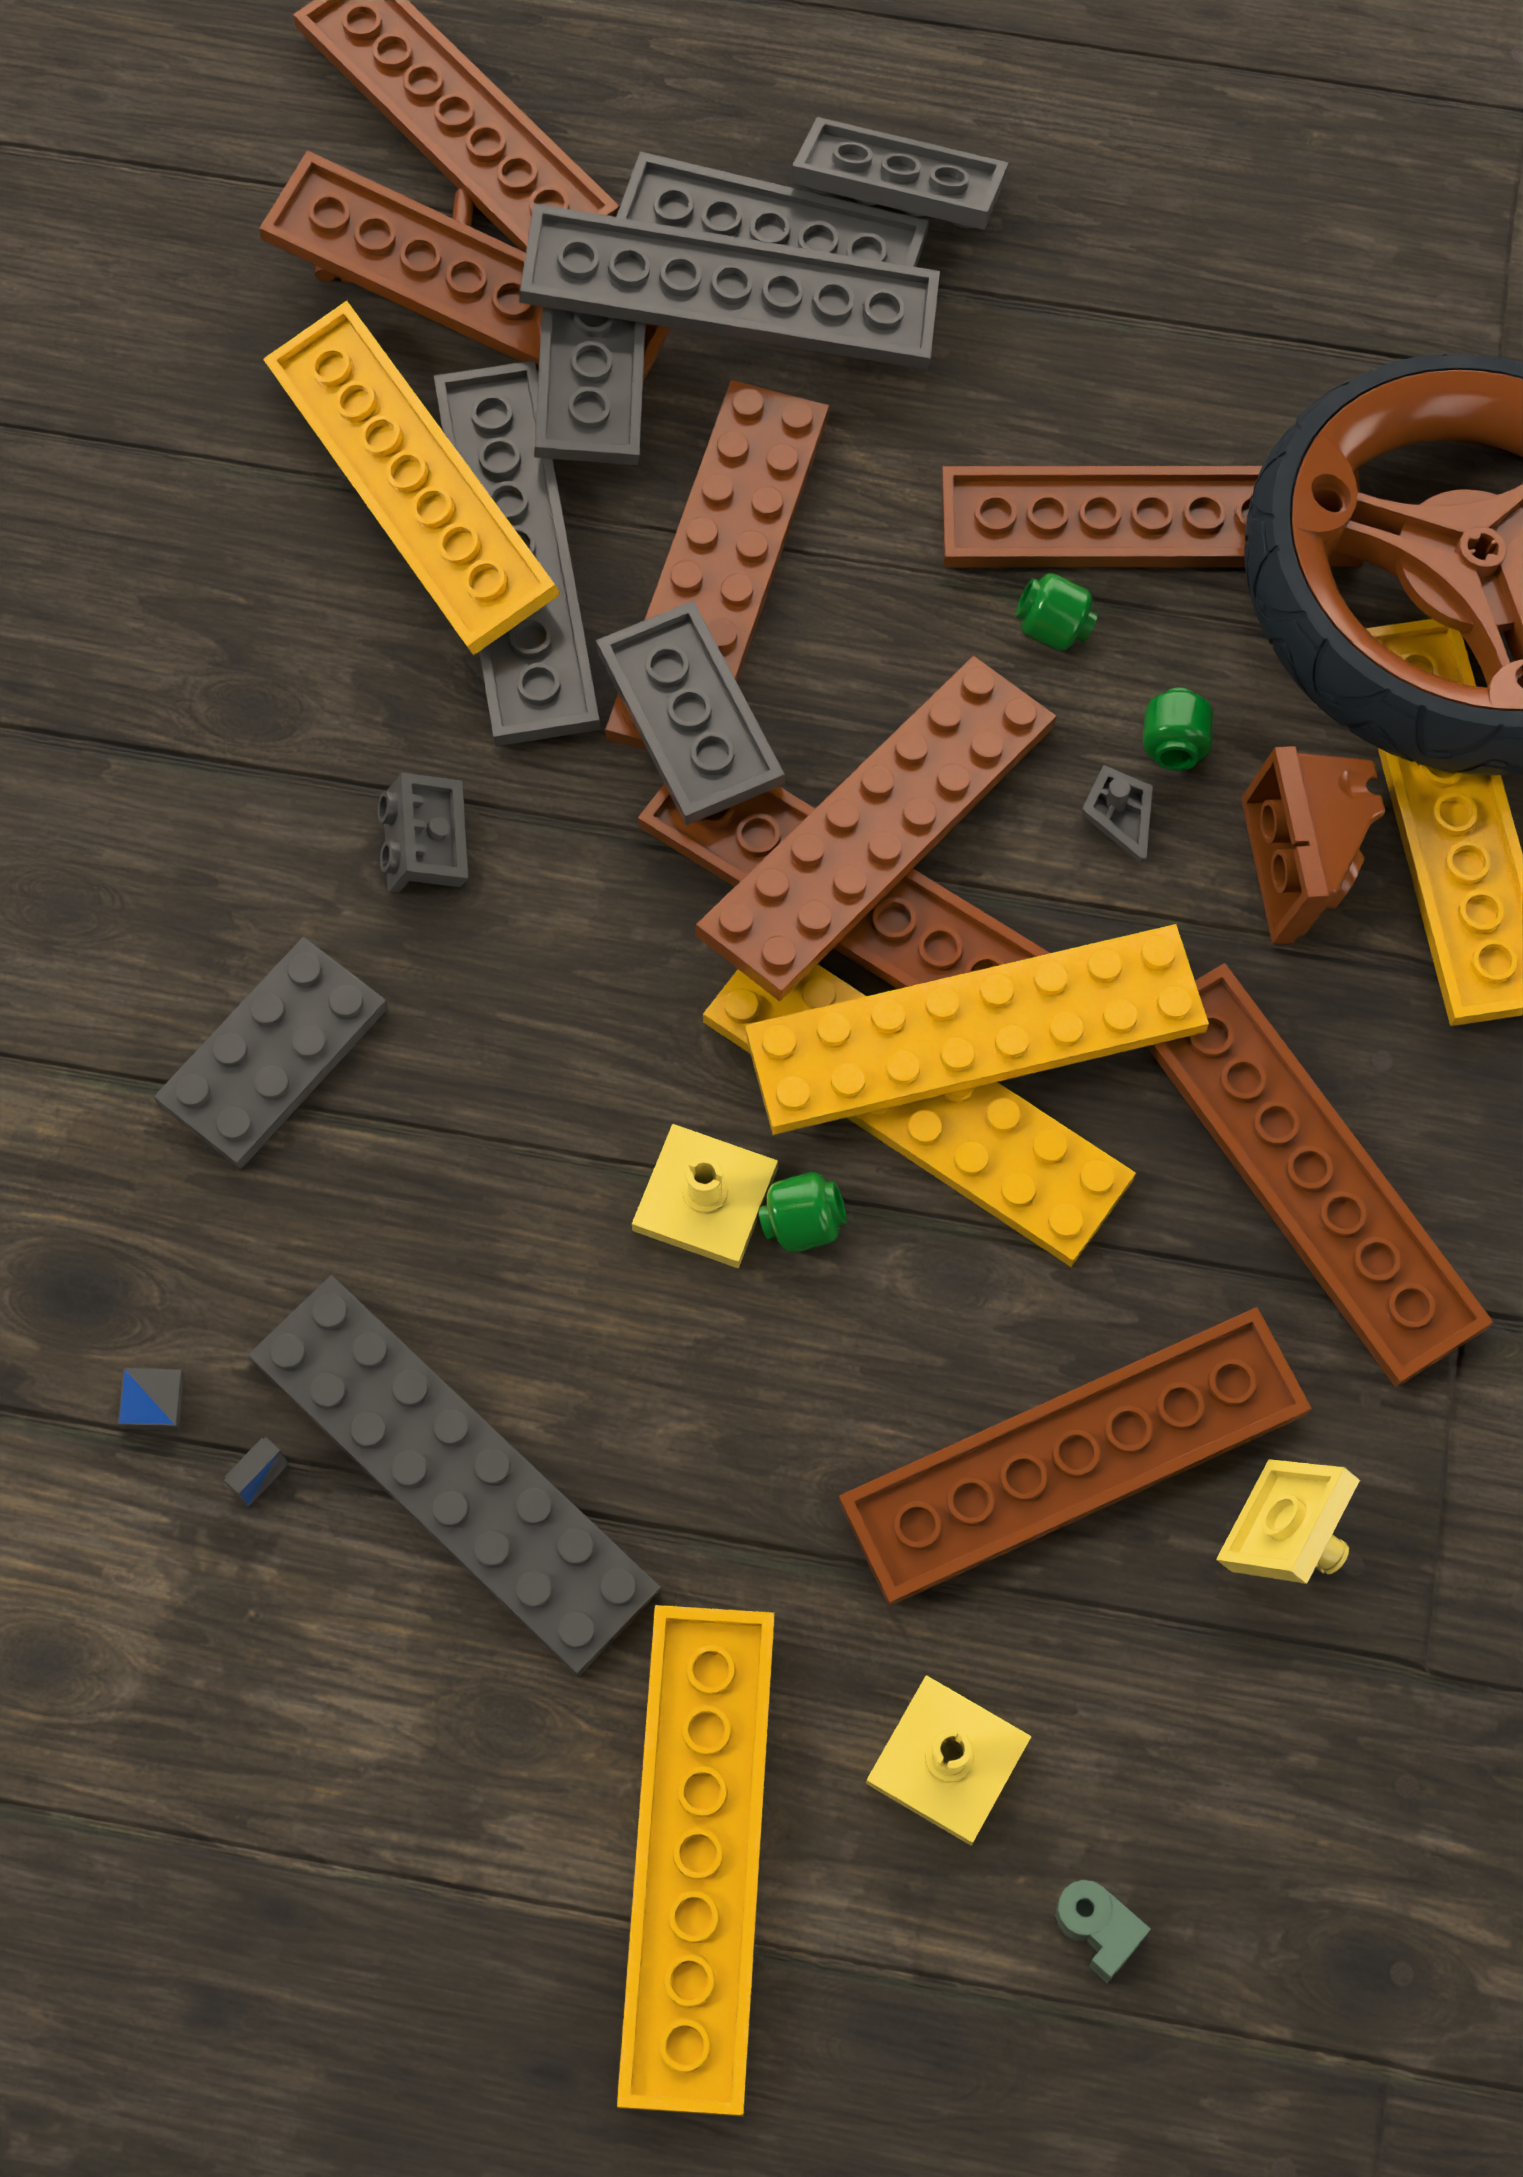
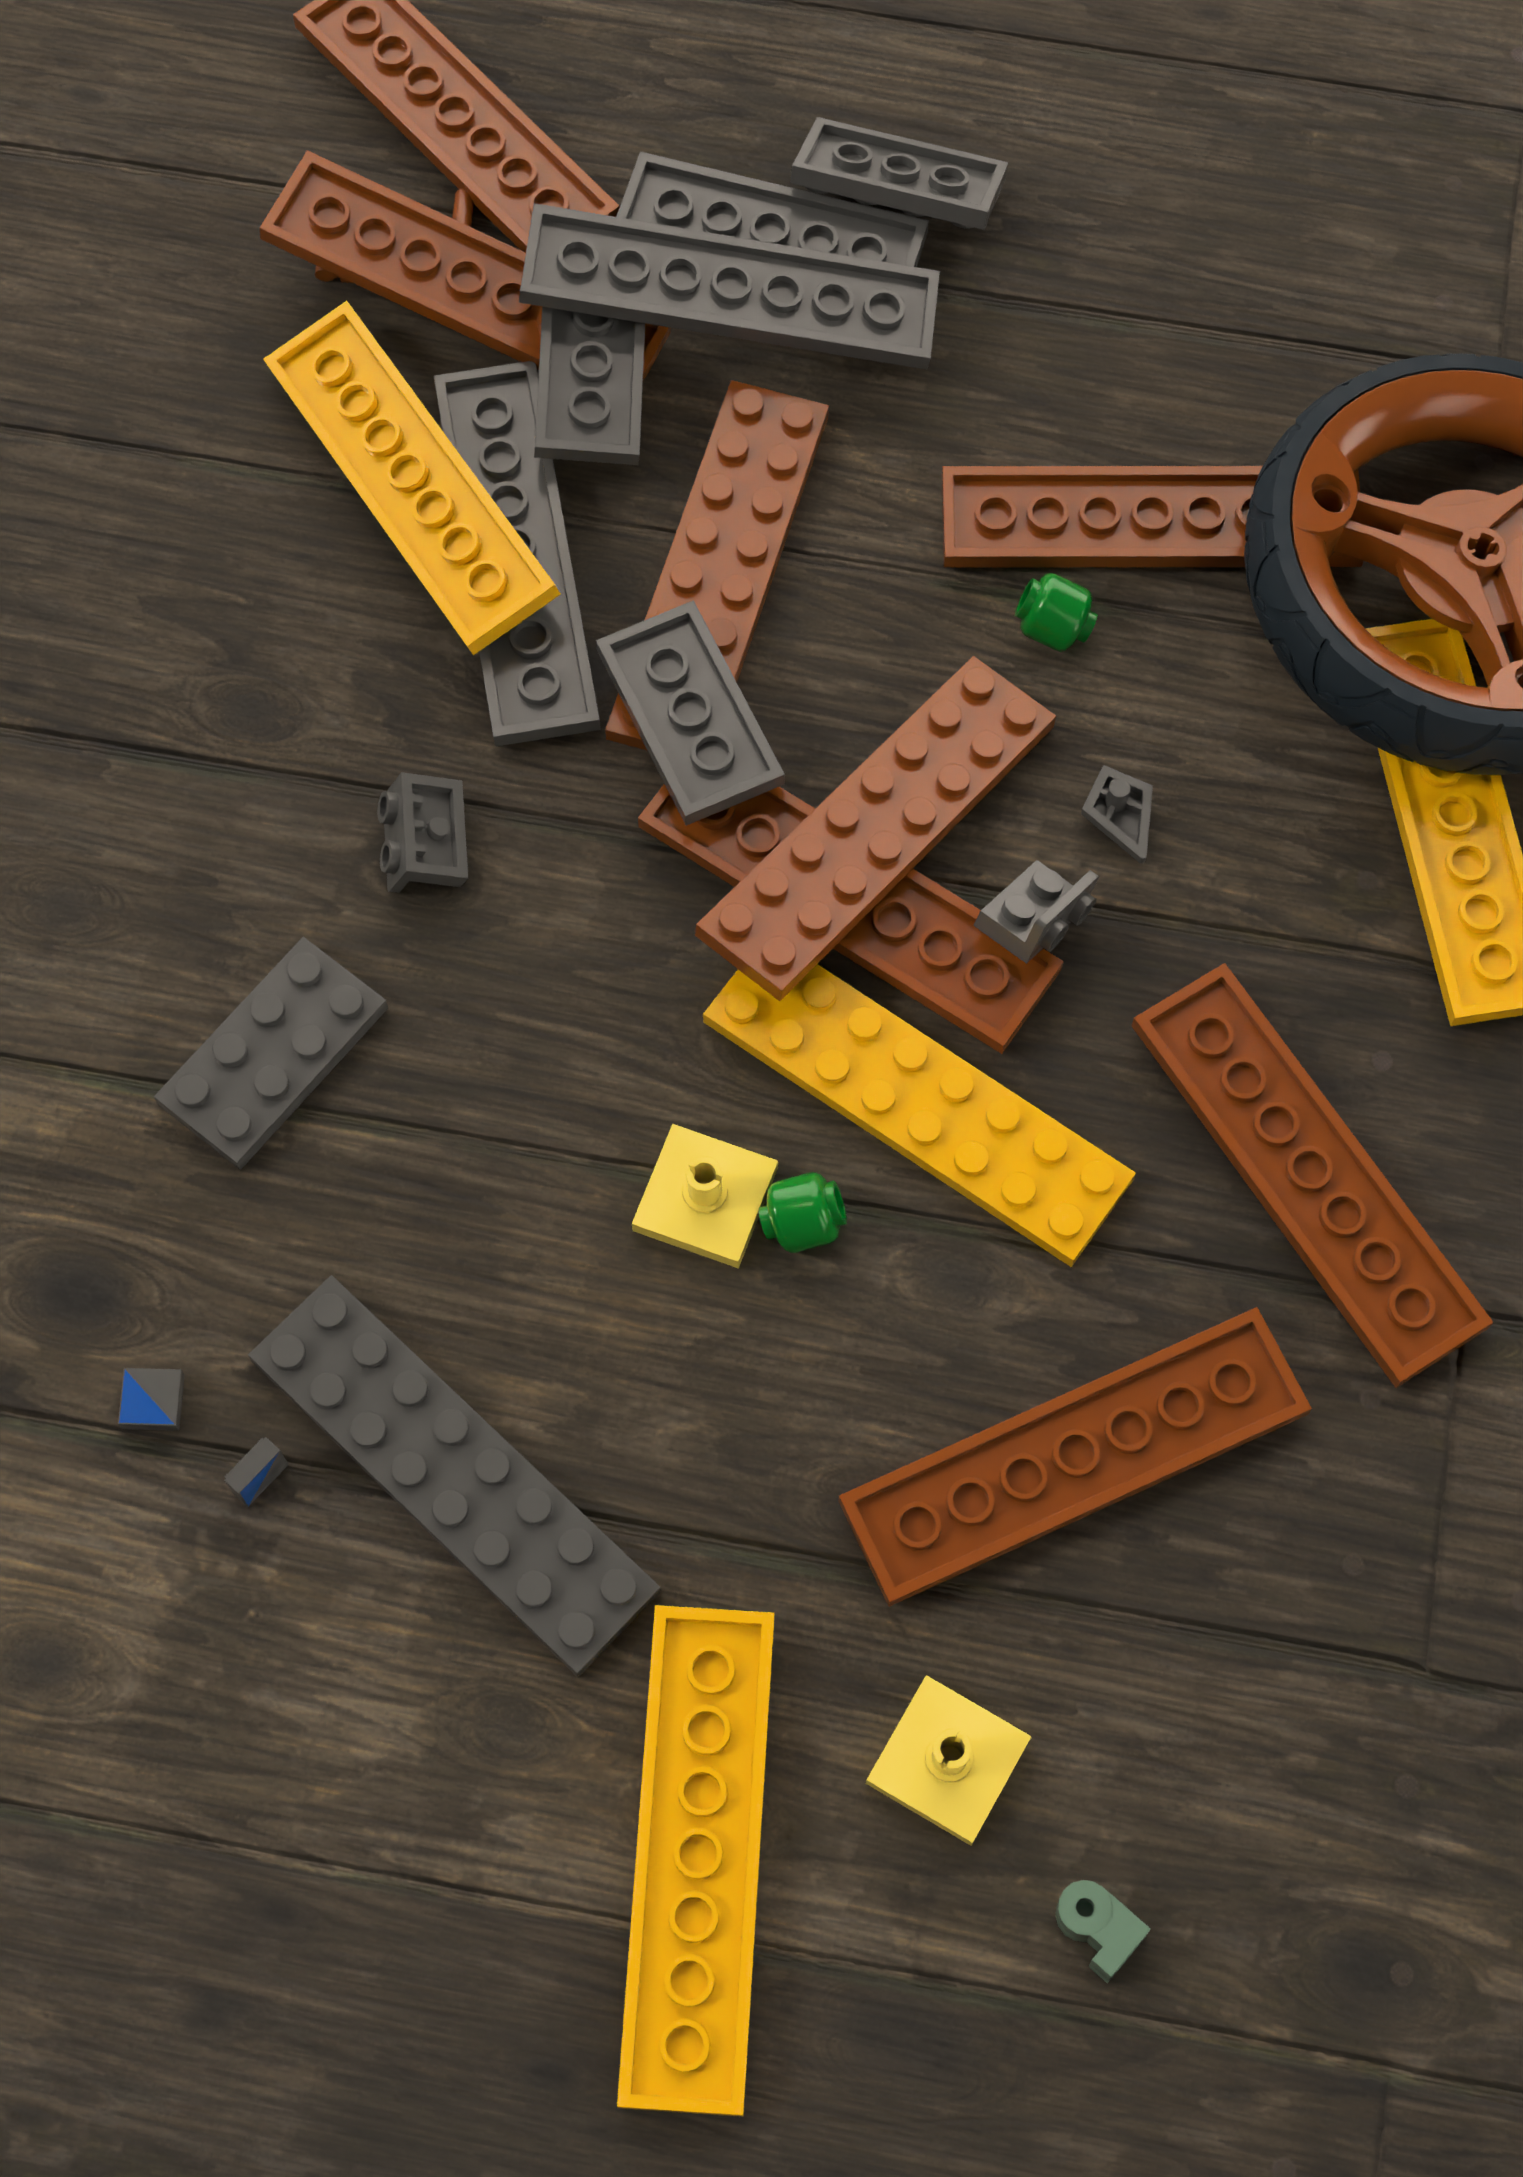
yellow plate [745,924,1209,1135] -> none
green head [1143,688,1214,771] -> none
light yellow tile [1216,1459,1360,1584] -> none
dark orange piece [1241,746,1385,944] -> none
none -> dark grey bracket [973,860,1100,964]

